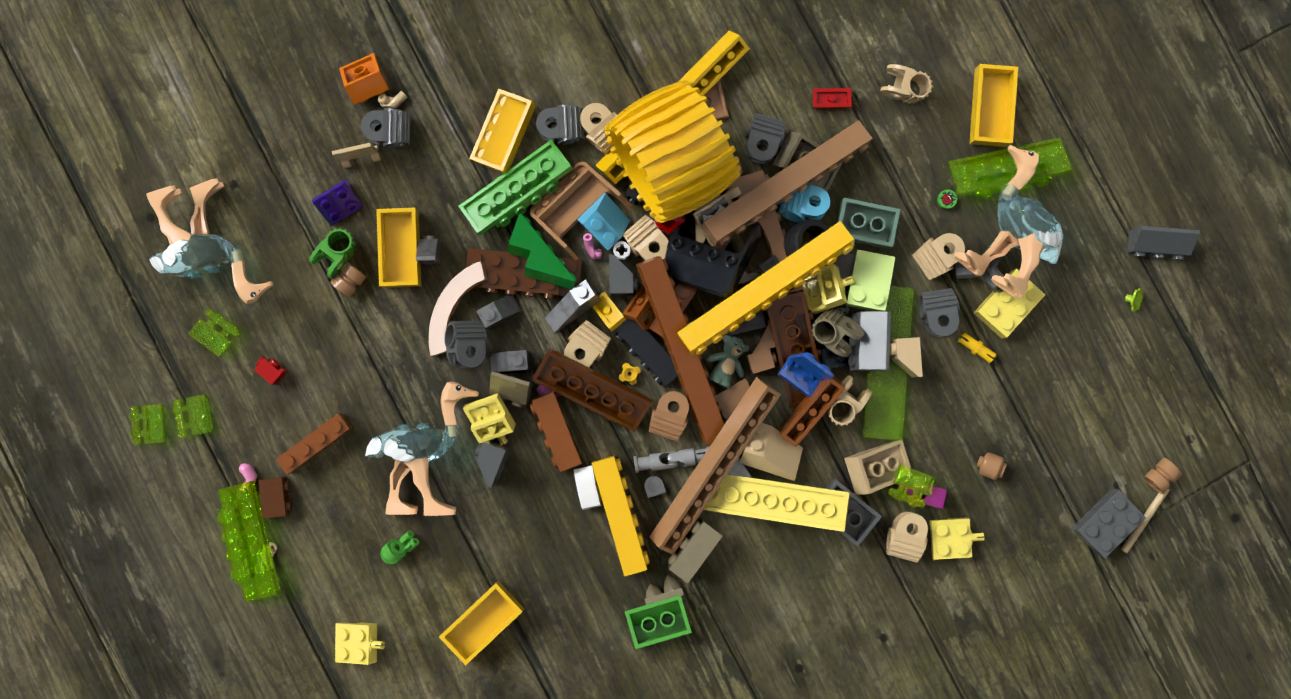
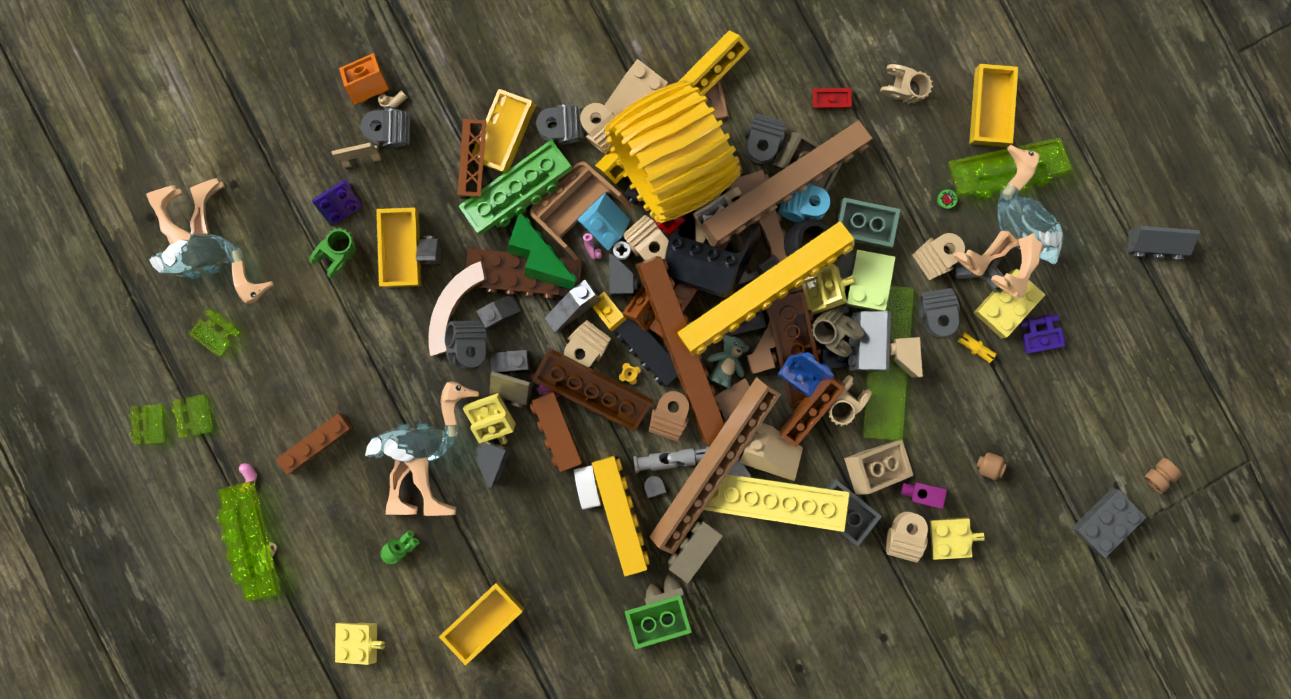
red brick [254,356,289,385] -> none
reddish brown brick [258,476,292,519] -> none
medium nougat wheel [330,262,367,298] -> none
clear neon green plate [889,464,935,508] -> none
tan piece [1121,489,1170,553] -> none
lime plant [1125,288,1143,312] -> none
none -> dark orange fence [458,119,487,198]
none -> tan slope [604,59,668,115]
none -> dark purple plate [1019,314,1065,354]

